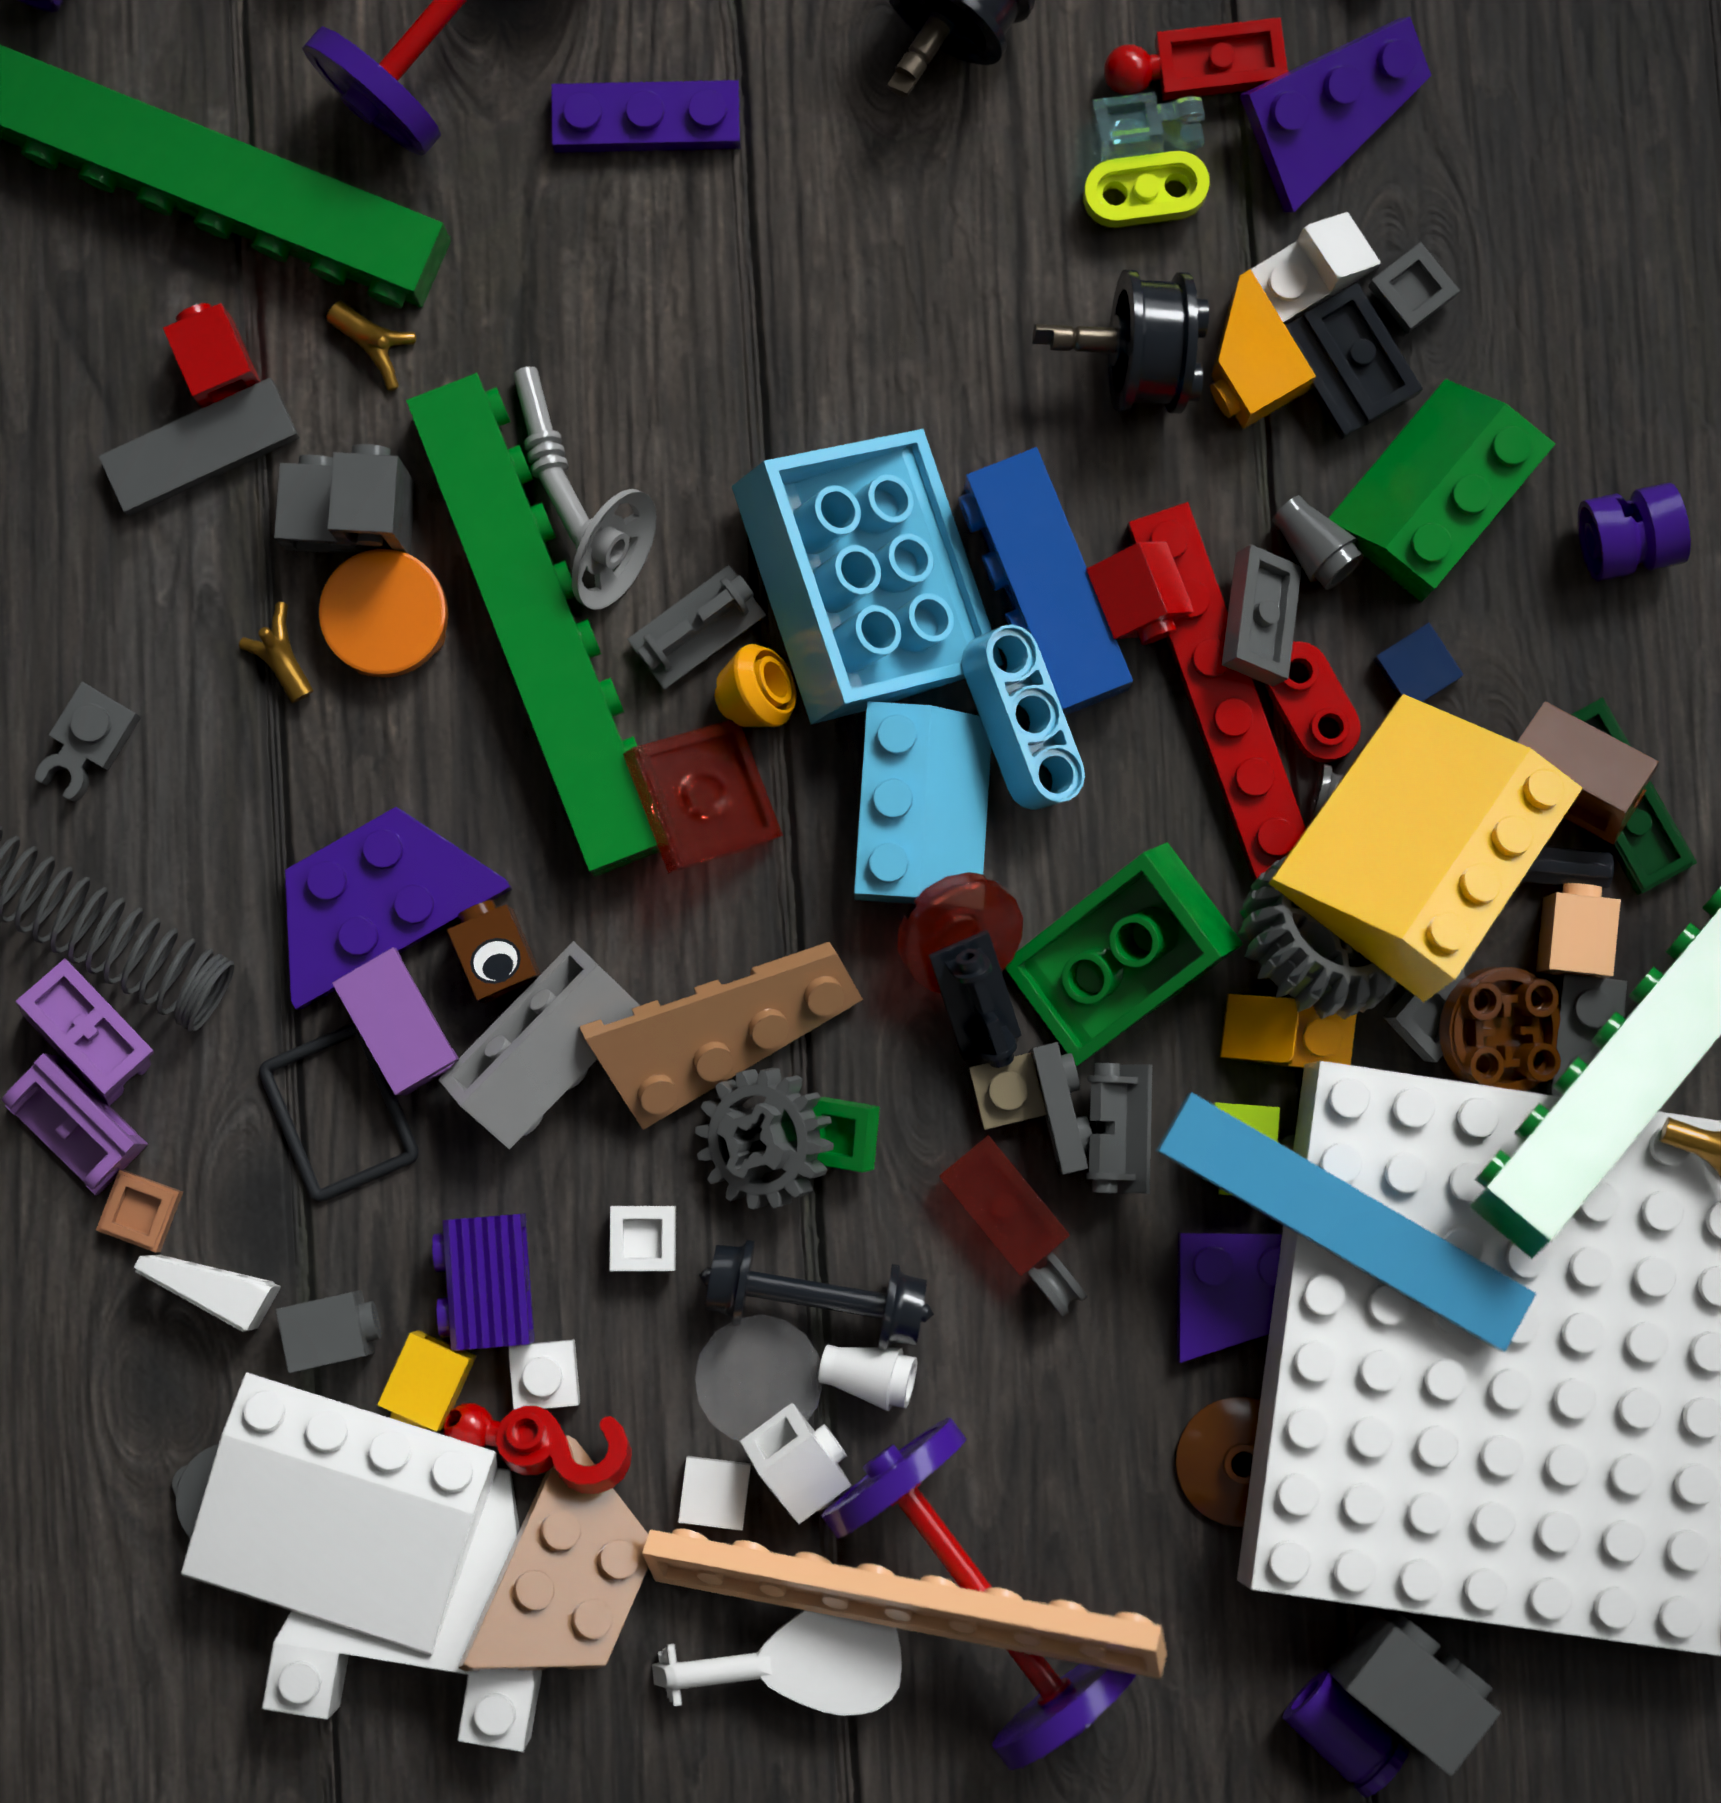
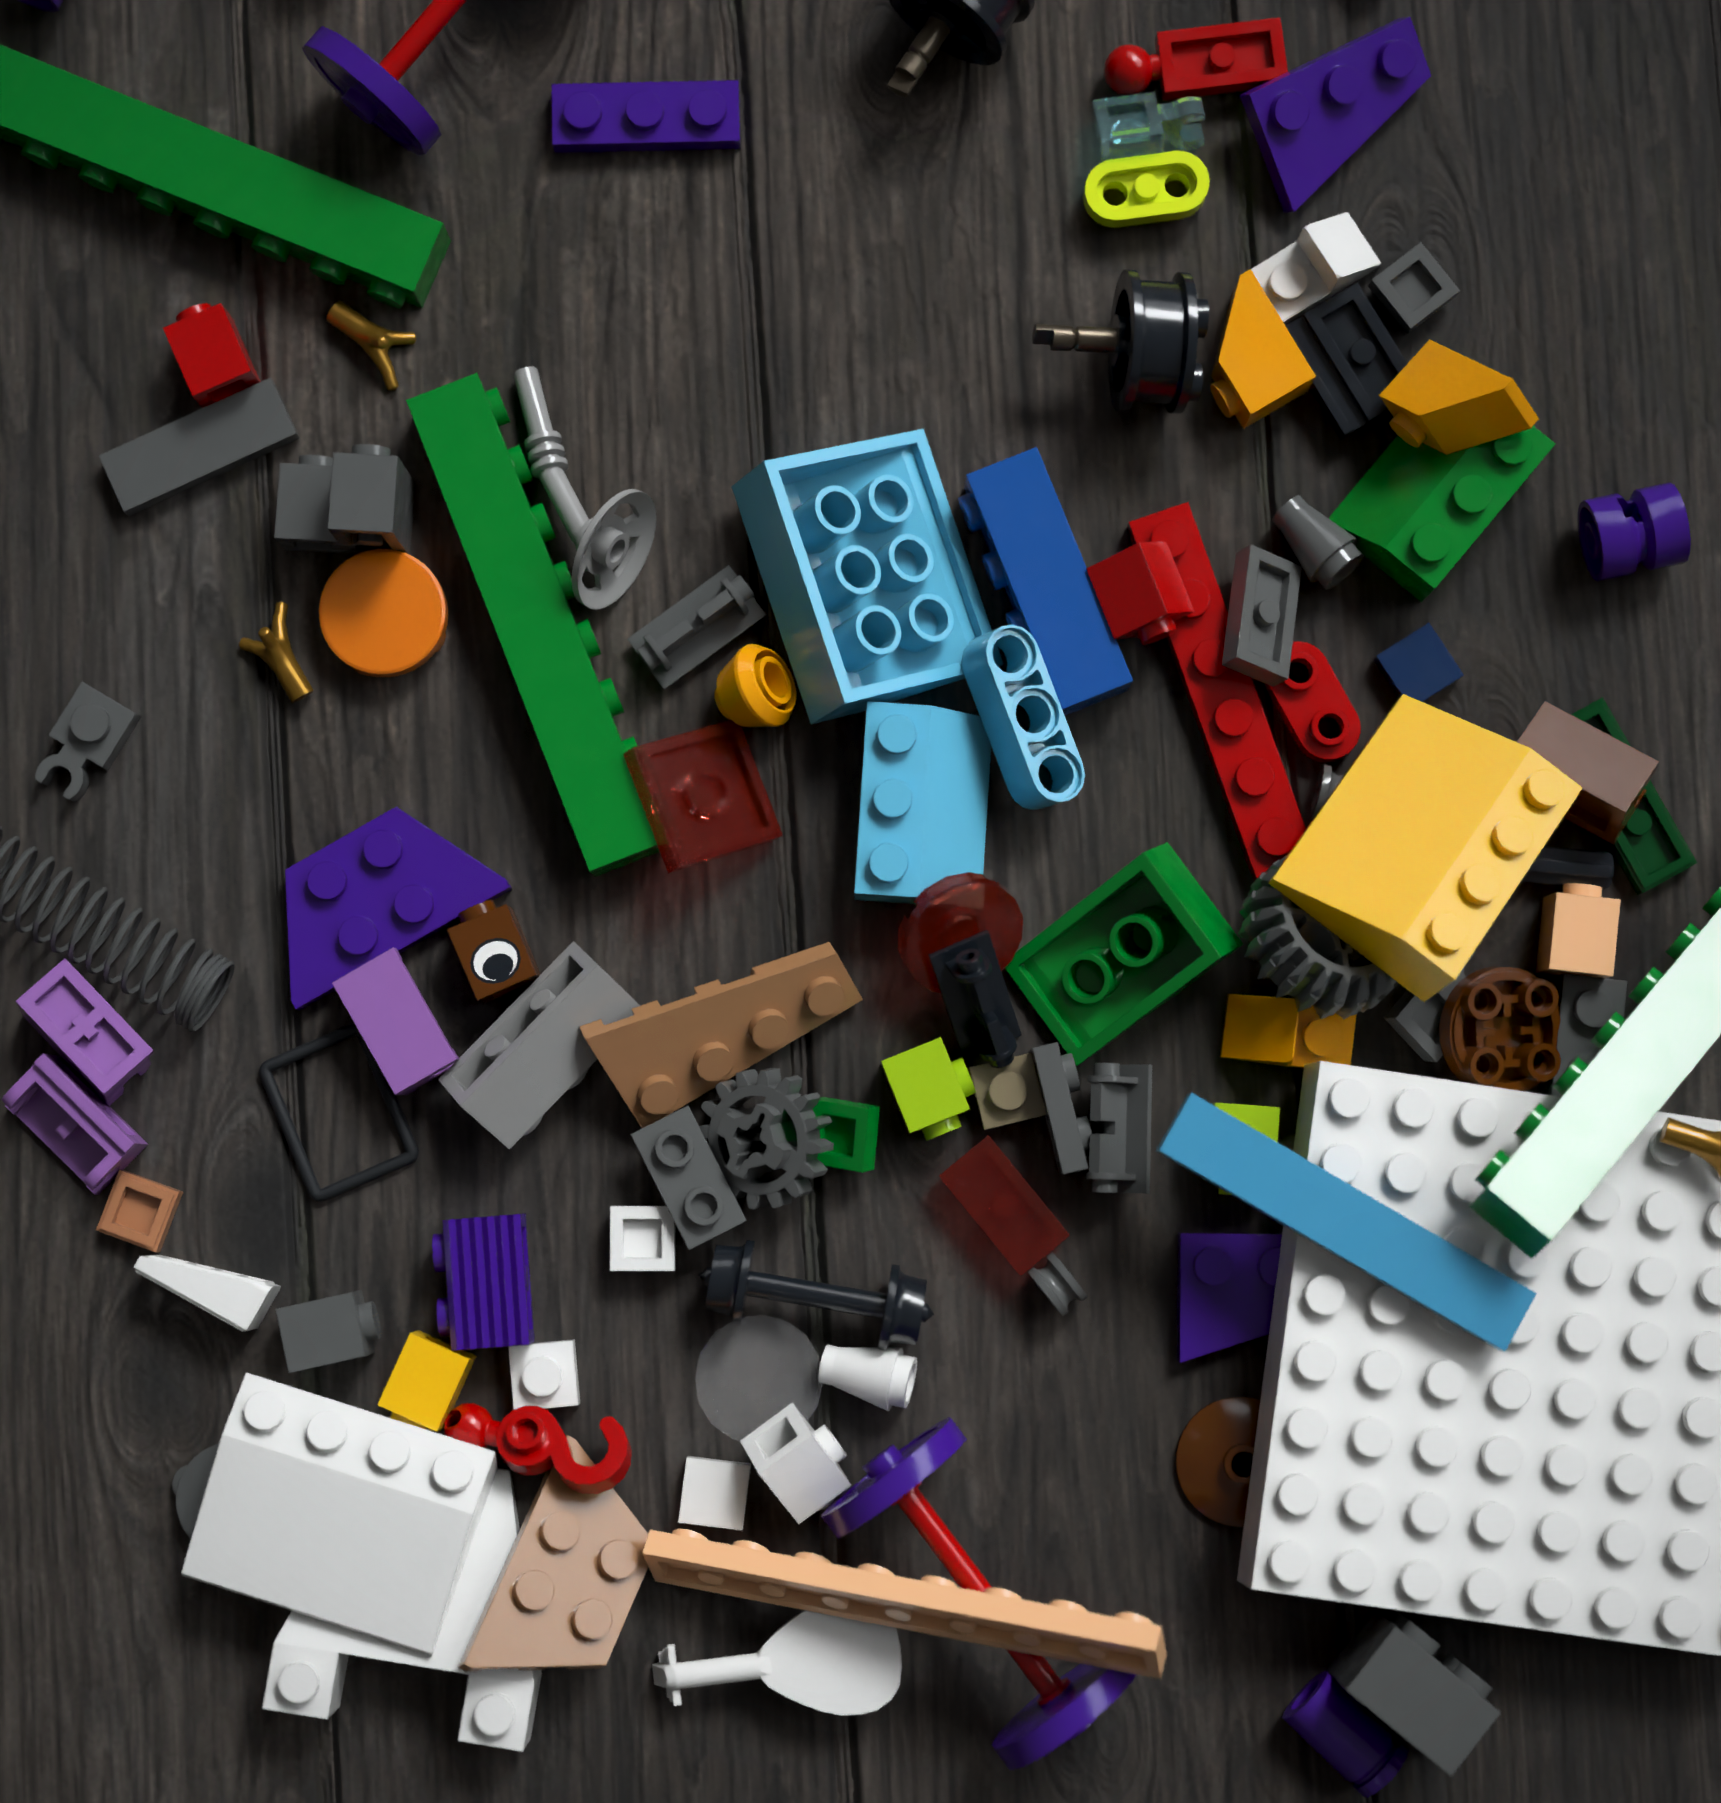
none -> dark grey hinge [631,1106,747,1250]
none -> lime brick [881,1037,976,1141]
none -> light orange slope [1379,339,1539,455]

